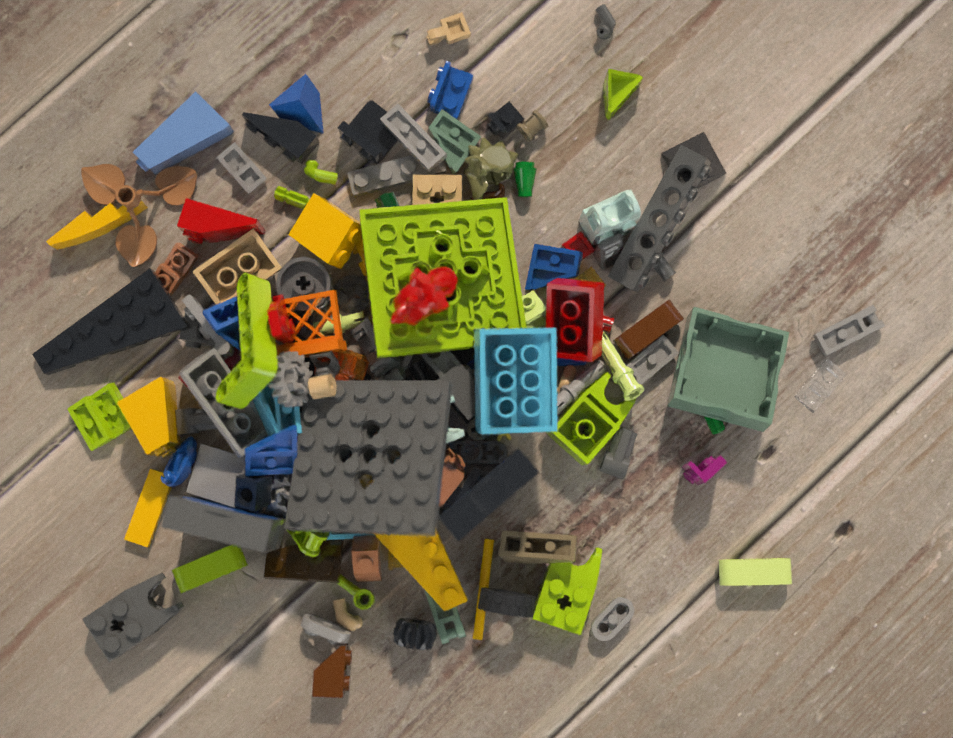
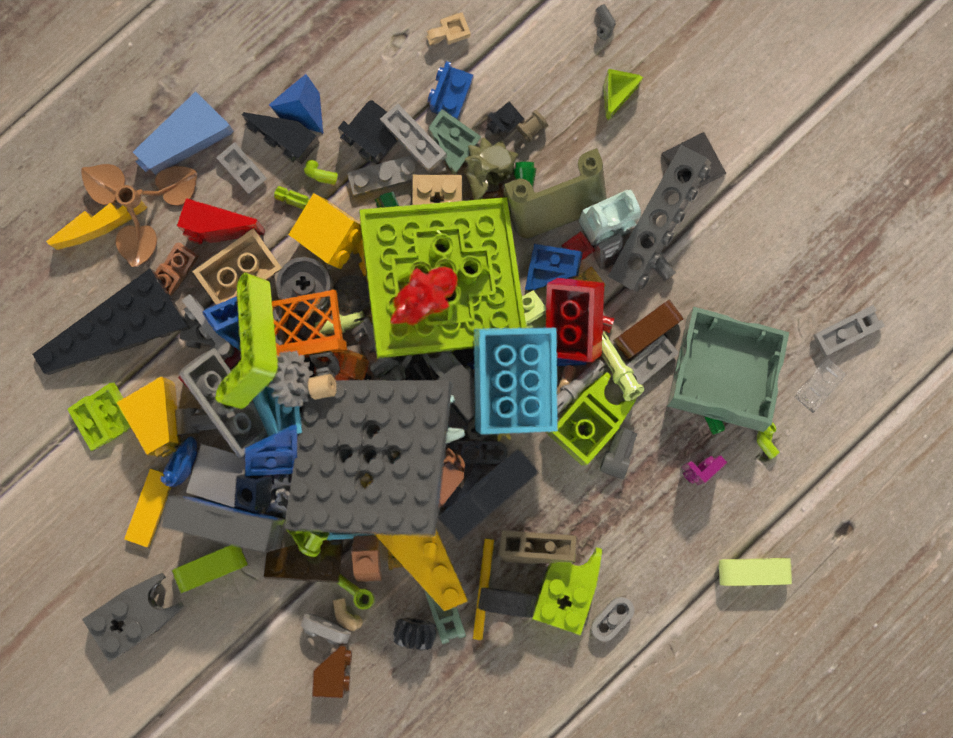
red wing [267,294,295,343] -> none
none -> olive windscreen [503,148,607,239]
none -> lime arm [756,422,780,460]

